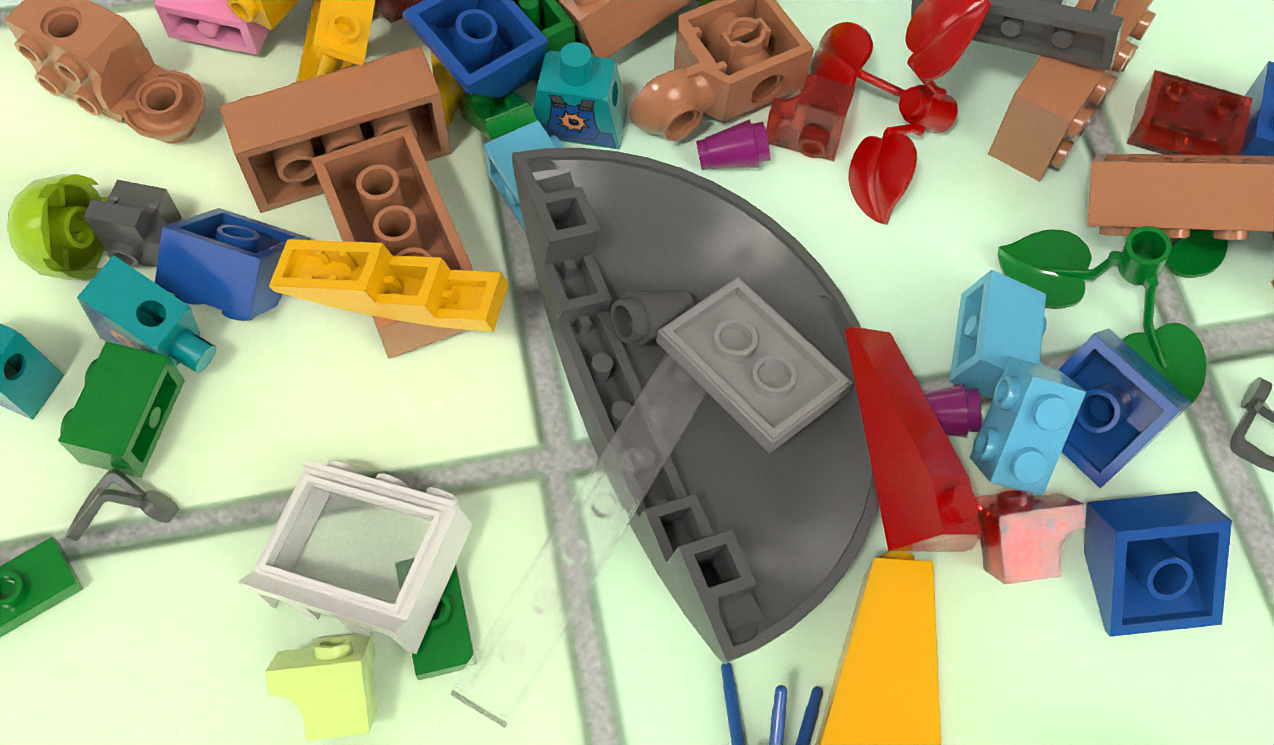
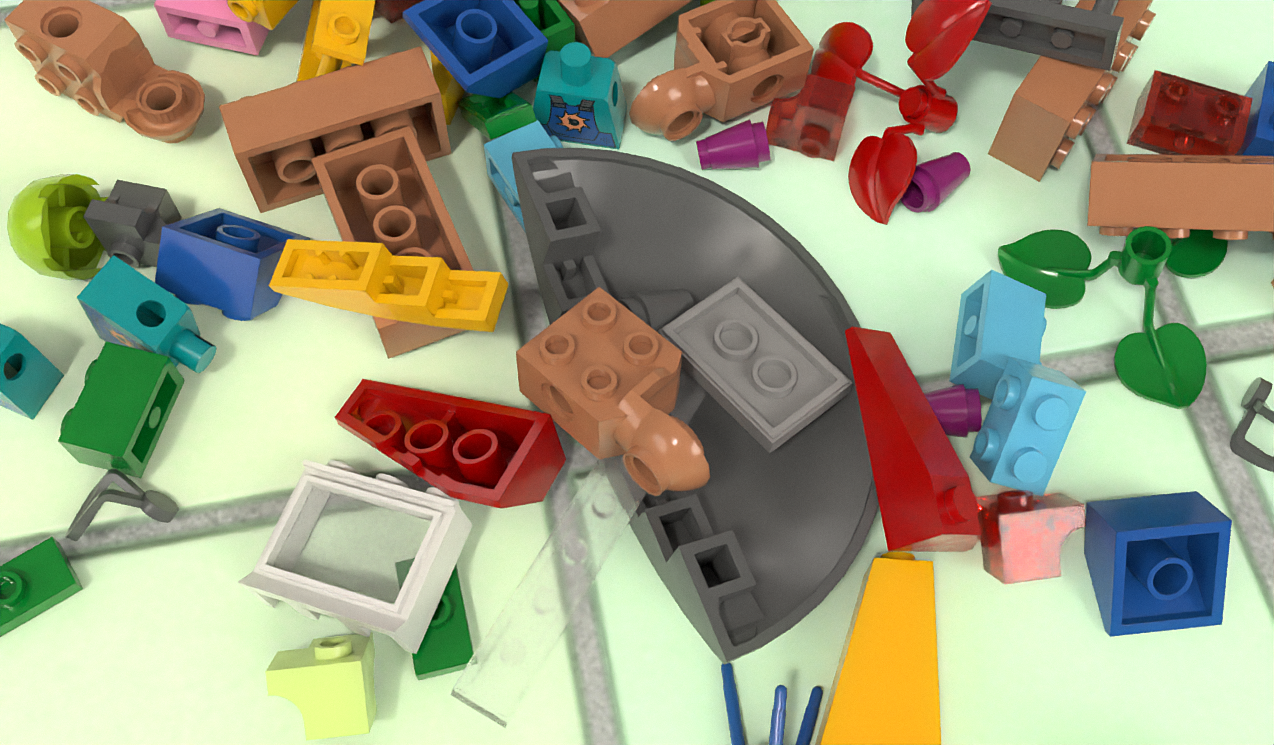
blue slope [1059,328,1192,489] -> none
none -> red wedge [334,379,566,509]
none -> nougat brick [516,287,710,496]
none -> magenta cone [900,152,971,213]

